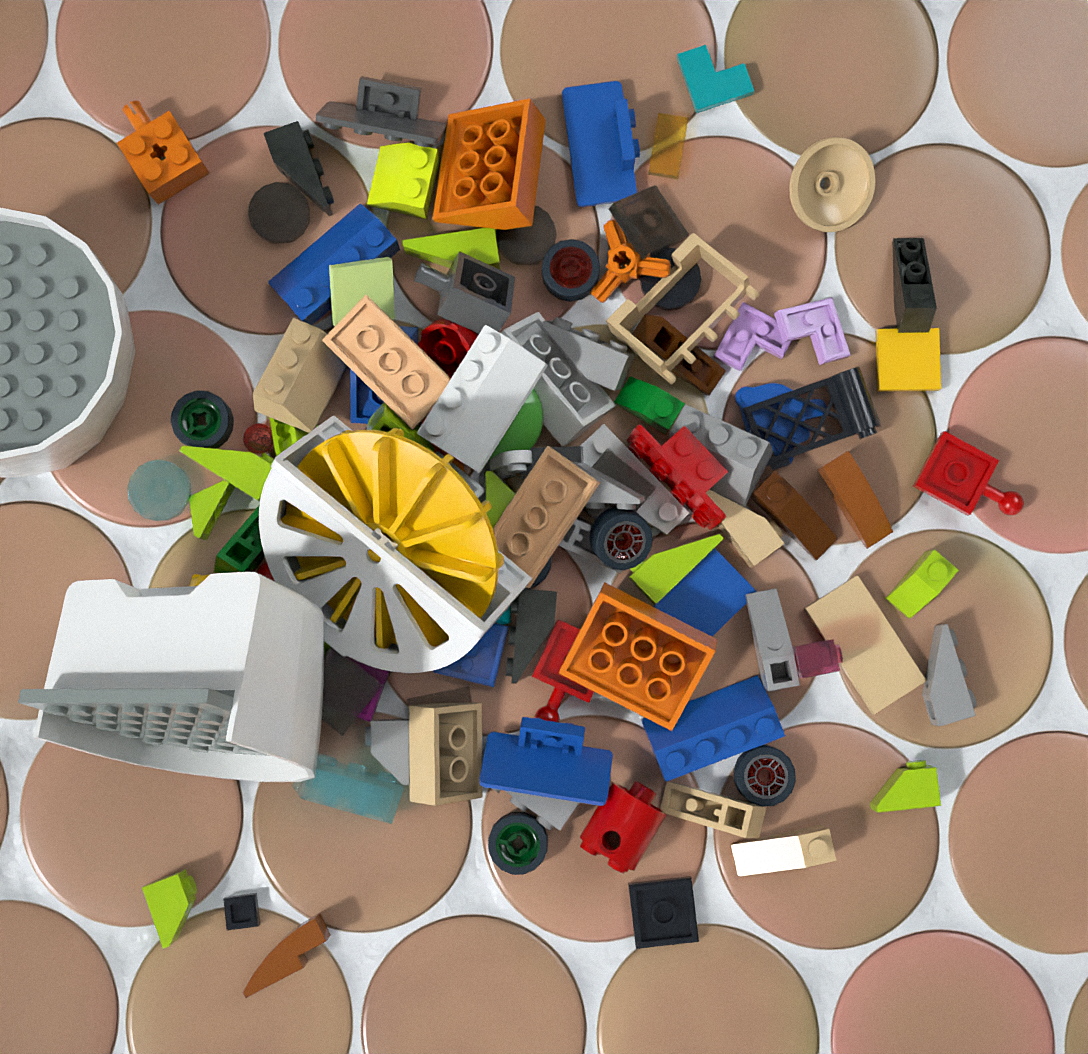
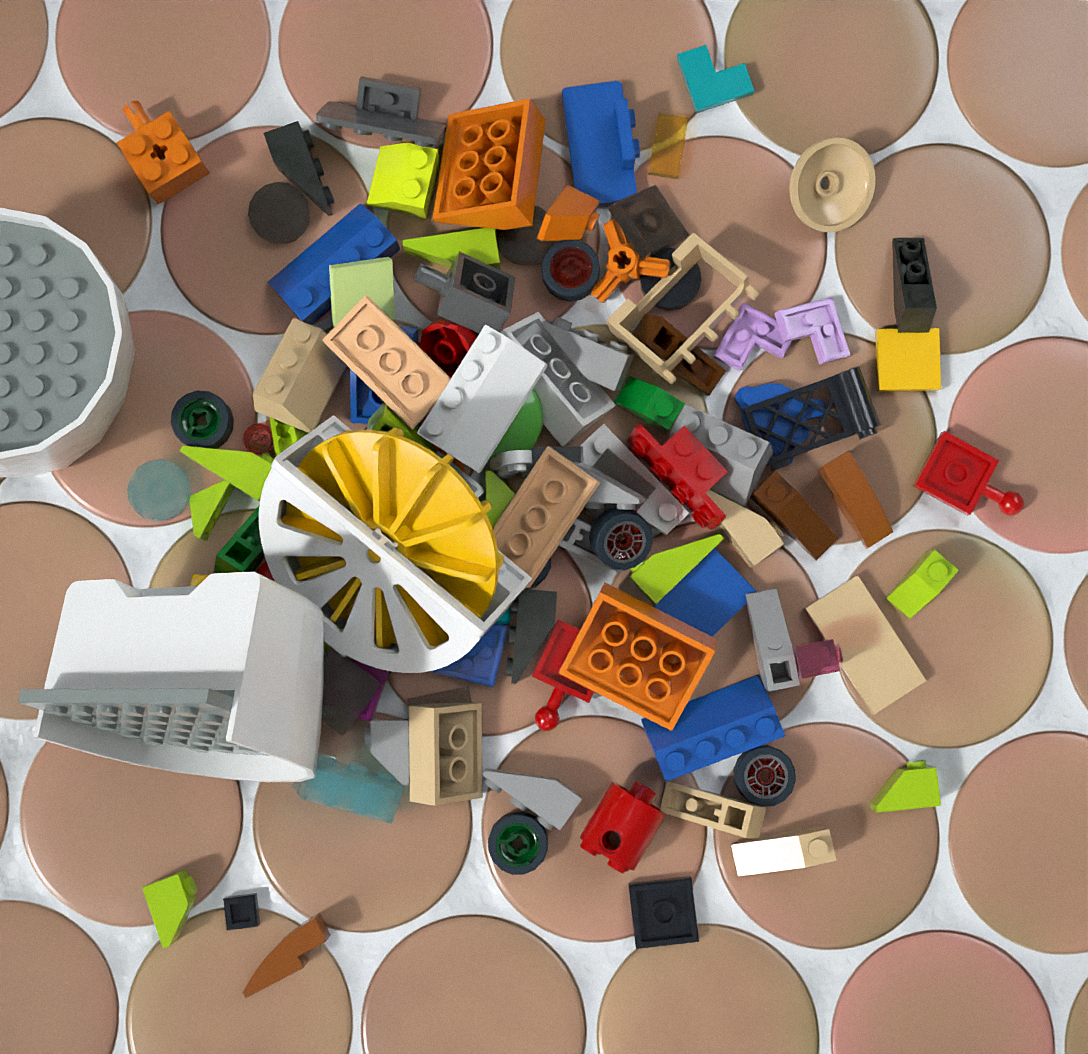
blue bracket [479,717,613,806] -> none
light grey slope [922,624,977,727] -> none
none -> orange slope [537,185,600,241]

